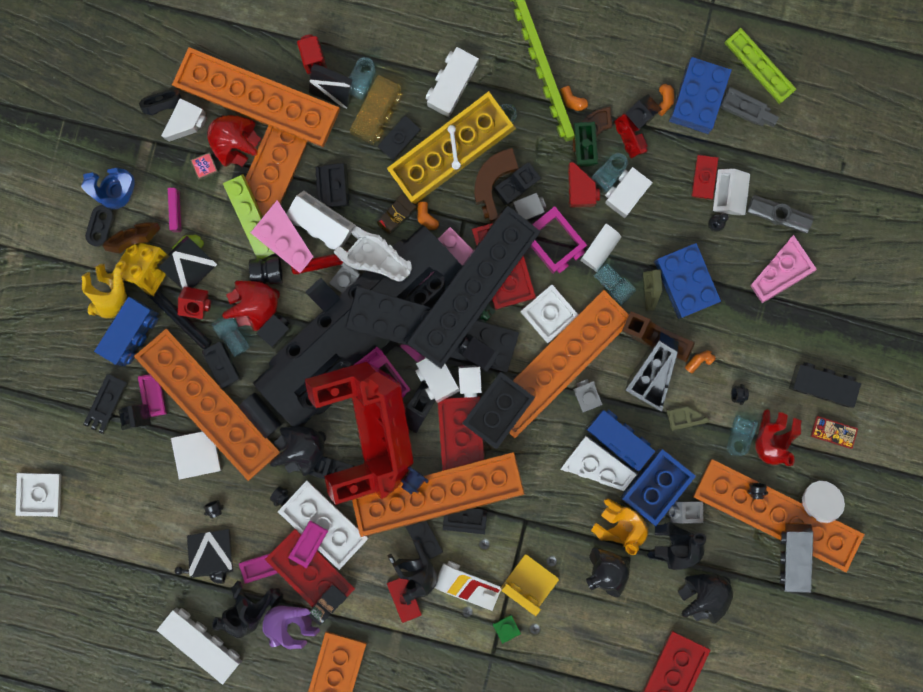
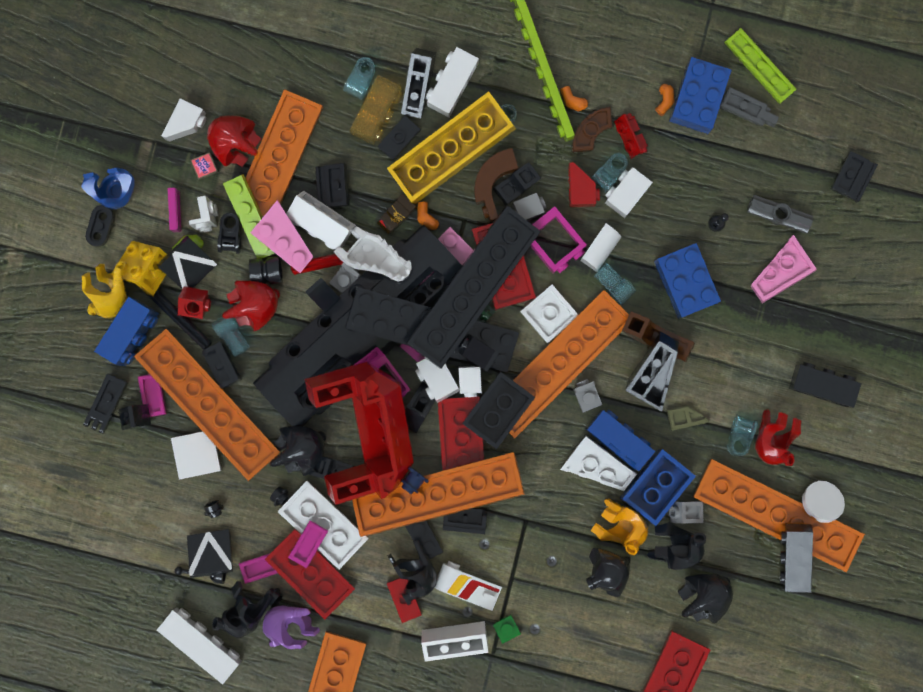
white tile [15,473,61,517] -> none
reddish brown tile [102,222,160,254] -> none
black plate [139,89,182,115] -> none
orange plate [172,47,340,148] -> none
black brick [238,393,283,439] -> none
black brick [257,314,291,348] -> none
red brick [297,34,327,75] -> none
black leg [308,583,347,626] -> none
black tile [309,63,353,109] -> none
white hinge [447,125,461,170] -> none
yellow bracket [500,554,559,616] -> none
dark green brick [574,121,598,167] -> none
black brick [625,94,662,129] -> none
olive tile [643,270,662,311] -> none
orange arm [685,350,716,374] -> none
red plate [691,155,718,200] -> none
white brick [713,169,750,215] -> none
black plate [731,384,749,405] -> none
black plate [747,483,768,499] -> none
tile [810,416,858,449] -> none
none -> white bracket [189,196,219,233]
none -> black piece [217,213,242,254]
none -> slope [401,48,437,118]
none -> white brick [421,621,489,661]
none -> black plate [830,151,878,203]

